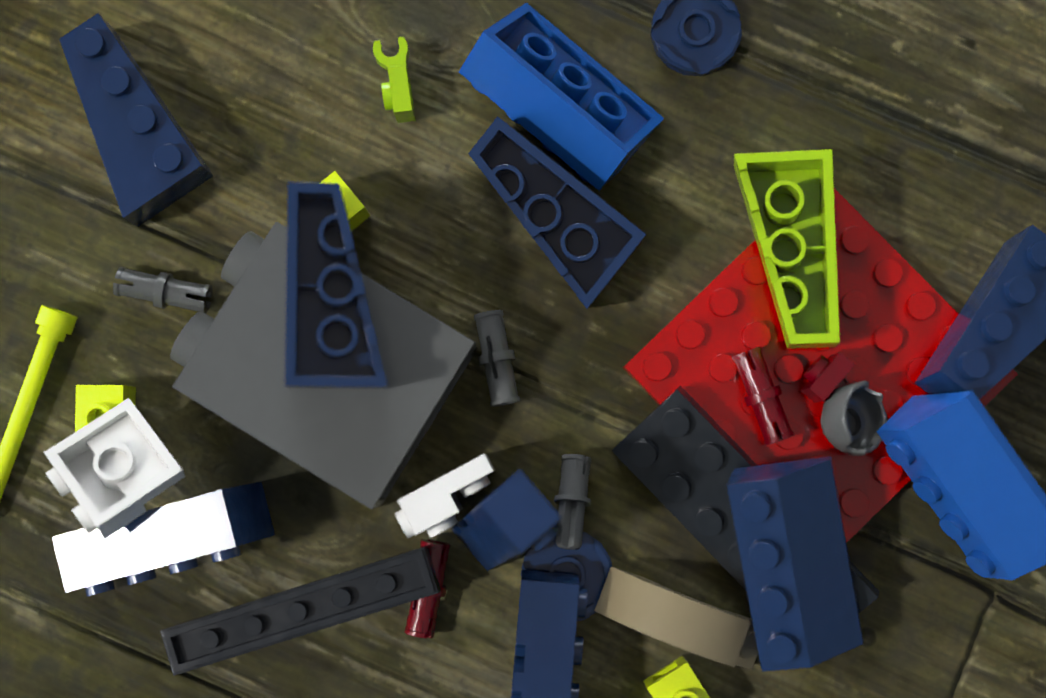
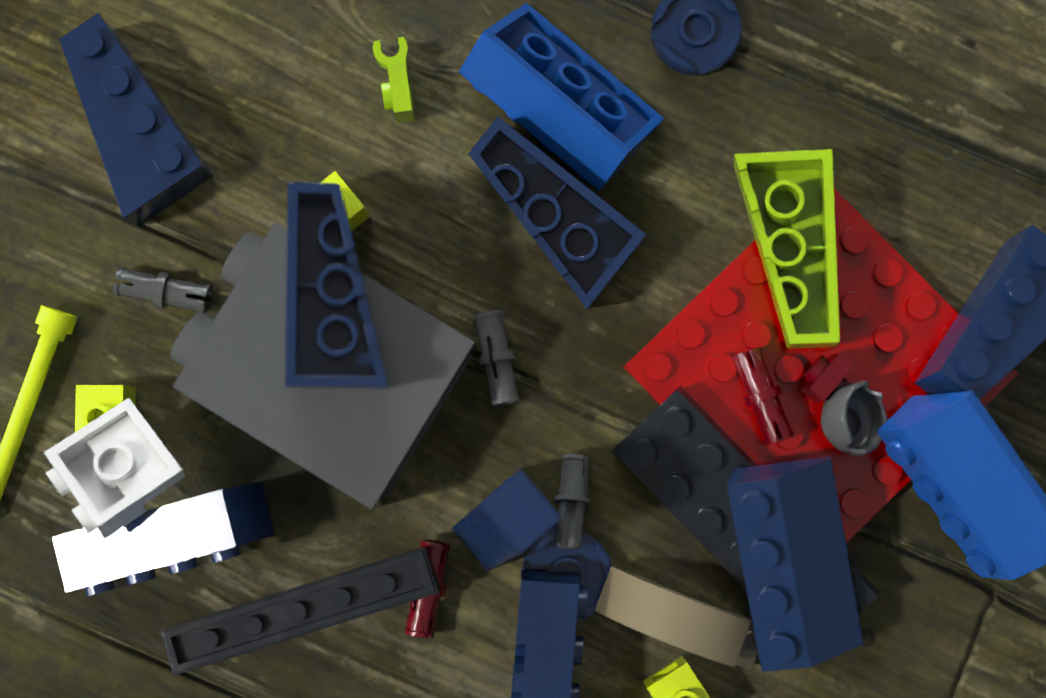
white plate [395,454,495,539] -> none

